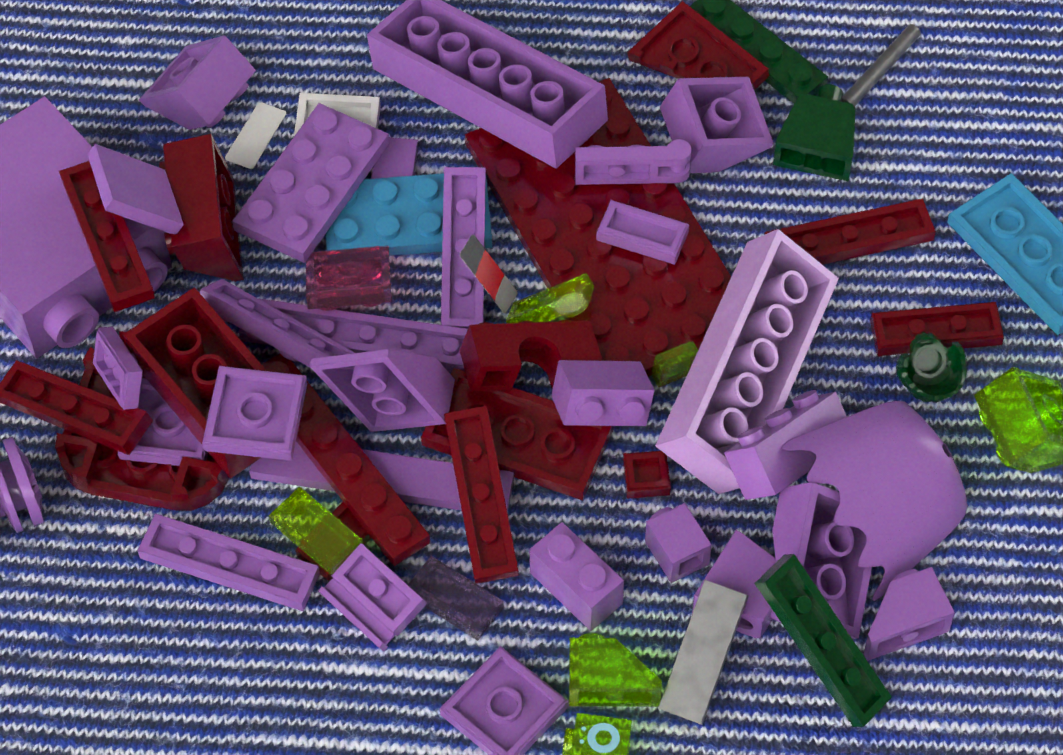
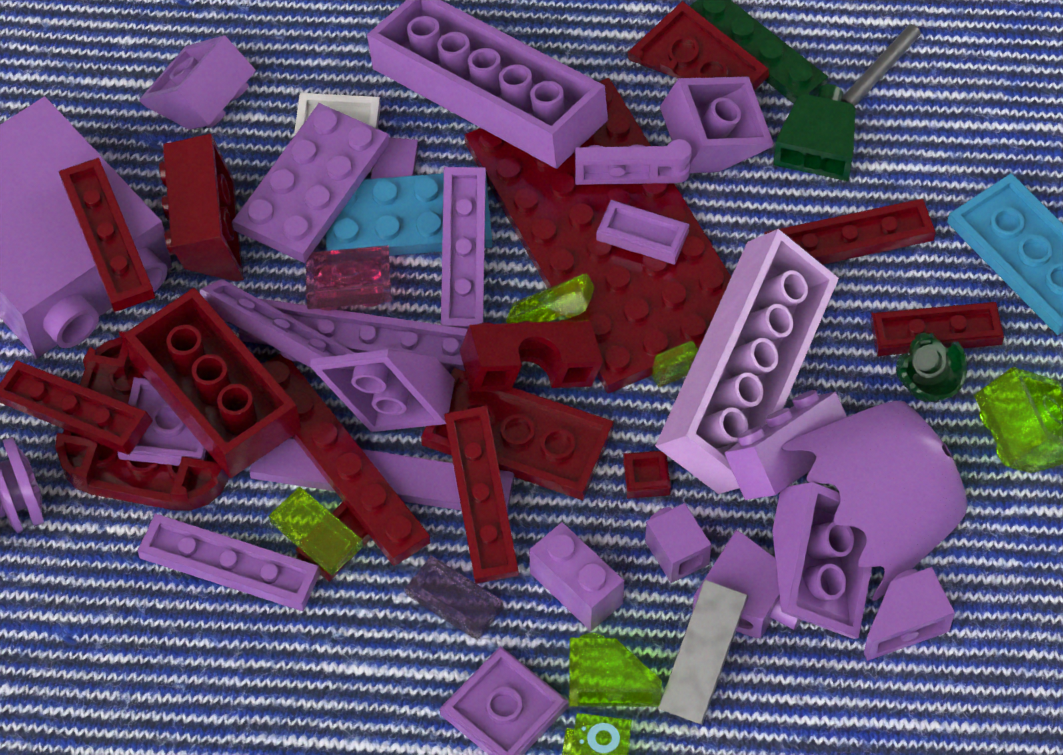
medium lavender tile [87,144,184,235] -> none
medium lavender plate [93,326,143,410] -> none
medium lavender tile [202,366,307,461] -> none
white sticker [225,102,286,169] -> none
medium lavender plate [318,543,427,651] -> none
sticker [460,235,518,313] -> none
medium lavender brick [551,360,654,426] -> none
dark green plate [754,554,892,727] -> none

